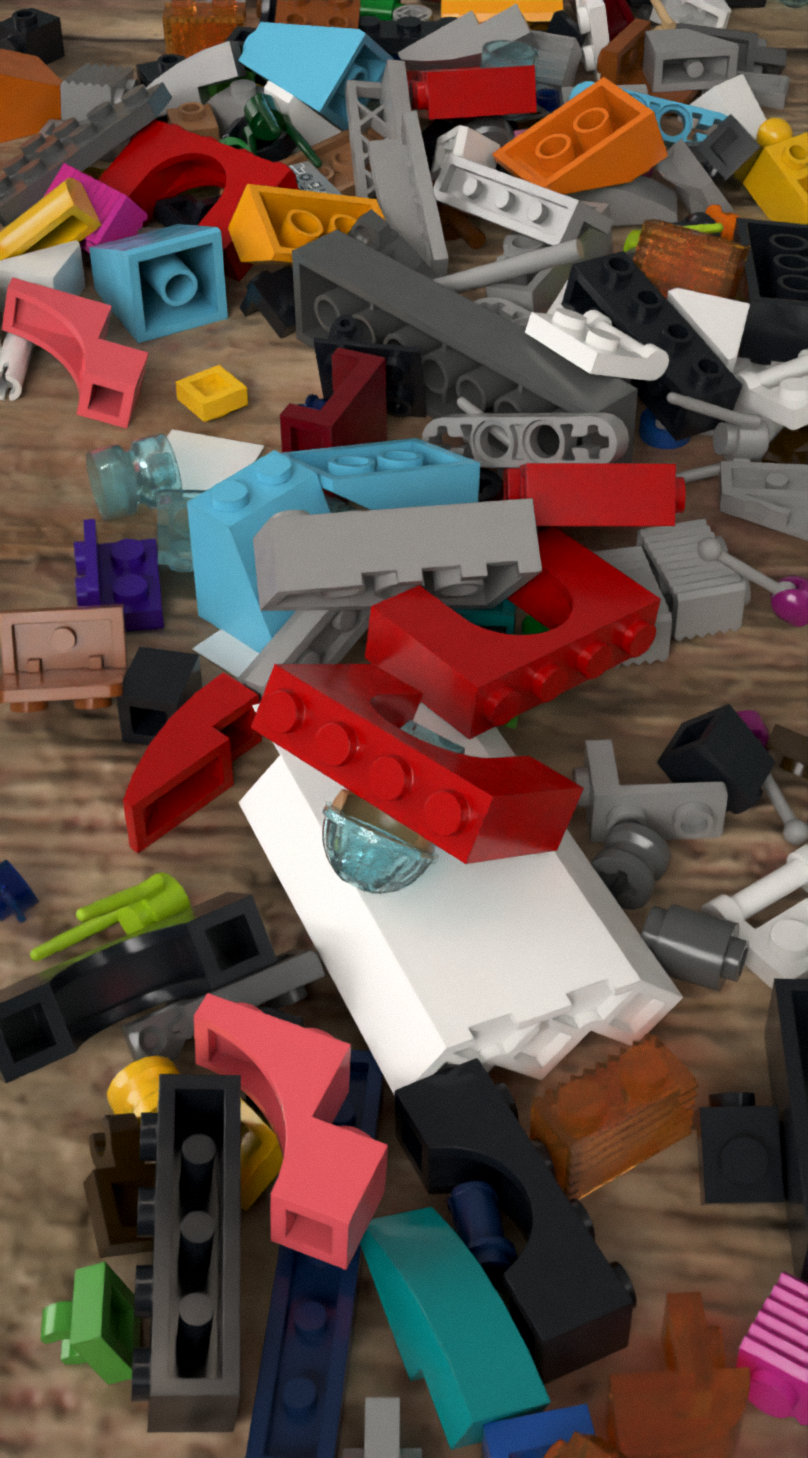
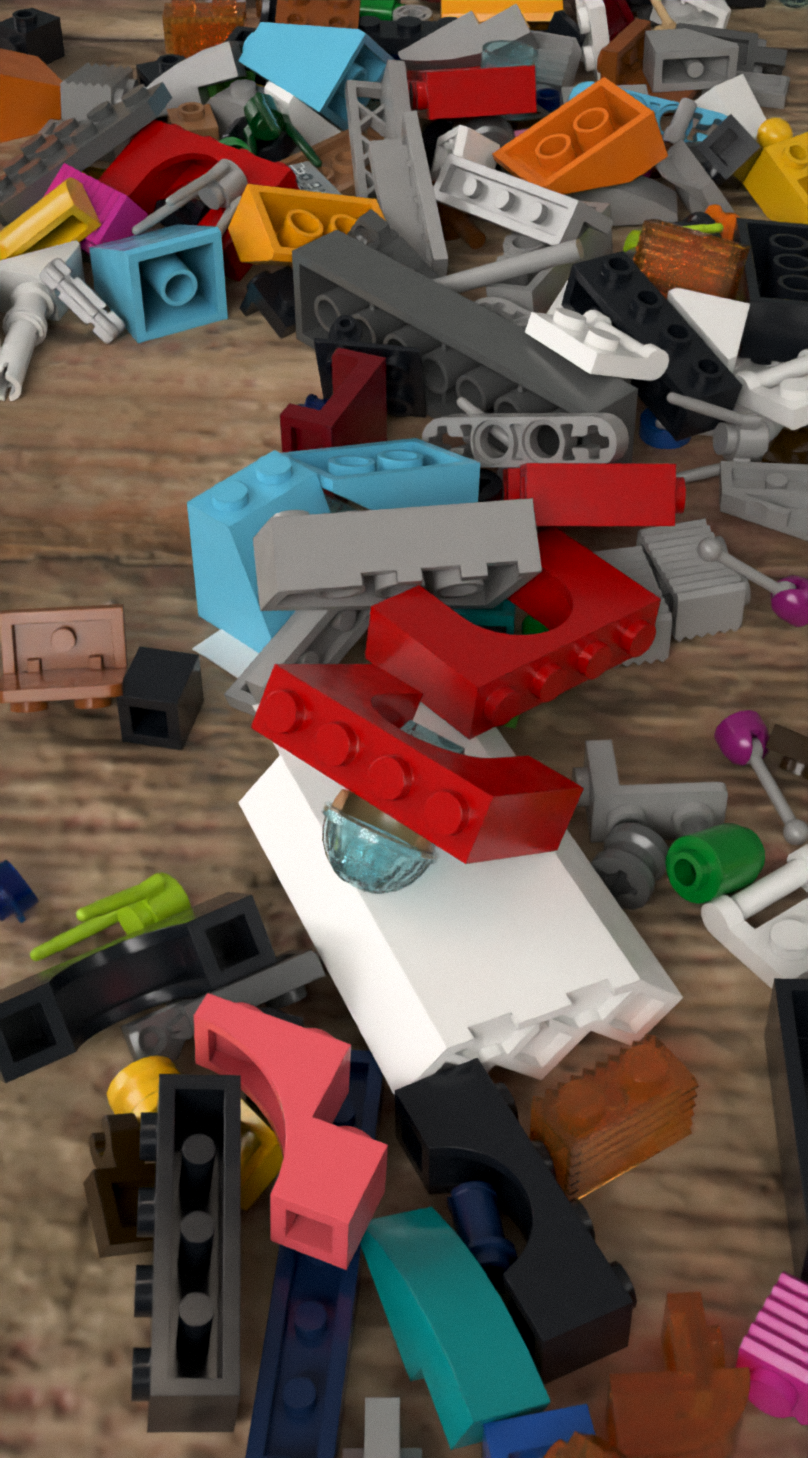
coral arch [2,277,149,429] -> none
bright green tile [40,1262,141,1385] -> none
dark purple bracket [74,519,164,632] -> none
clear light blue wheel [86,433,183,522] -> none
red slope [123,672,262,854] -> none
white sticker [133,429,265,498] -> none
clear light blue bracket [157,489,206,572] -> none
yellow plate [175,365,248,422] -> none
dark grey brick [641,904,749,992] -> none
black brick [656,704,776,814] -> none
black bracket [690,1092,785,1205] -> none
none -> light grey axle [39,258,126,344]
none -> light grey plant [132,159,248,236]
none -> light grey piece [650,98,697,179]
none -> green brick [666,823,765,904]

